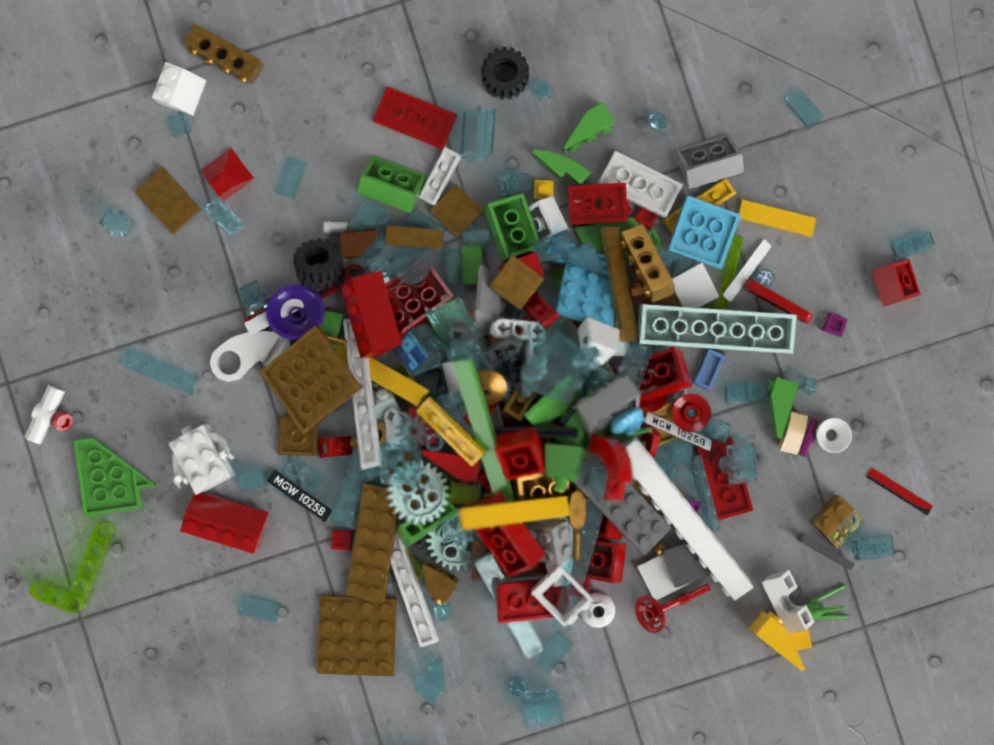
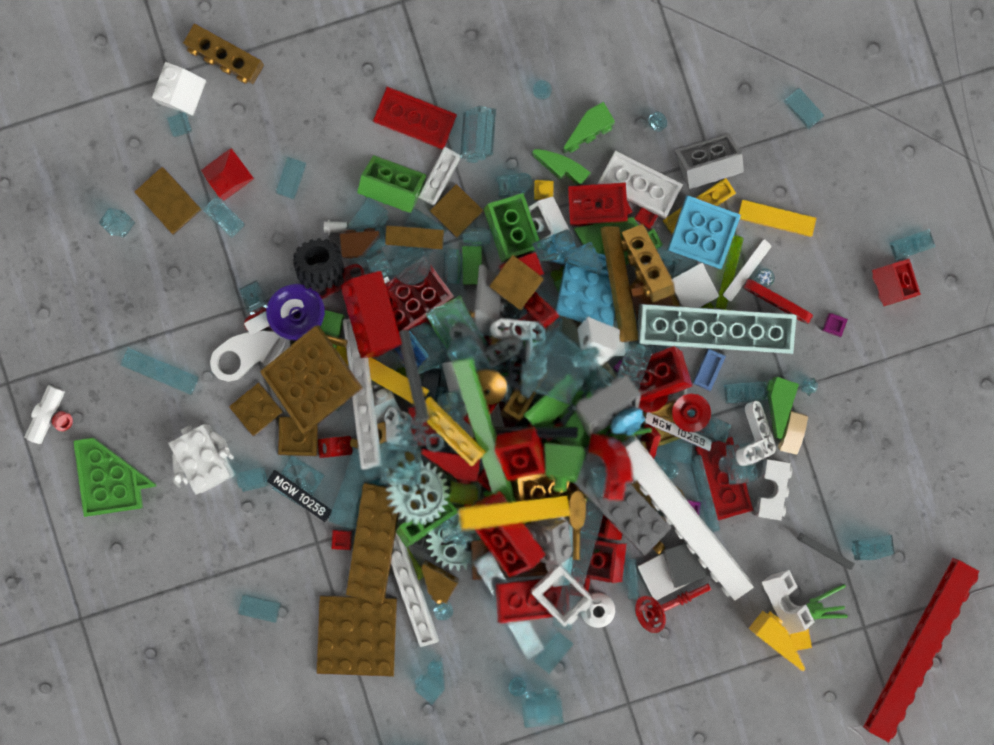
clear neon green beam [29,521,116,613] -> none
red slope [180,492,269,554] -> none
black tyre [481,47,529,100] -> none
magenta bar [799,419,818,457] -> none
pearl gold slope [809,495,863,549] -> none
white piece [816,418,852,453] -> none
red sticker [866,468,933,515] -> none
none -> pearl gold plate [229,382,284,436]
none -> dark grey axle [399,330,429,423]
none -> clear light blue pin [624,559,640,599]
none -> white beam [736,401,776,466]
none -> white arch [755,459,792,521]
none -> red brick [863,558,980,743]

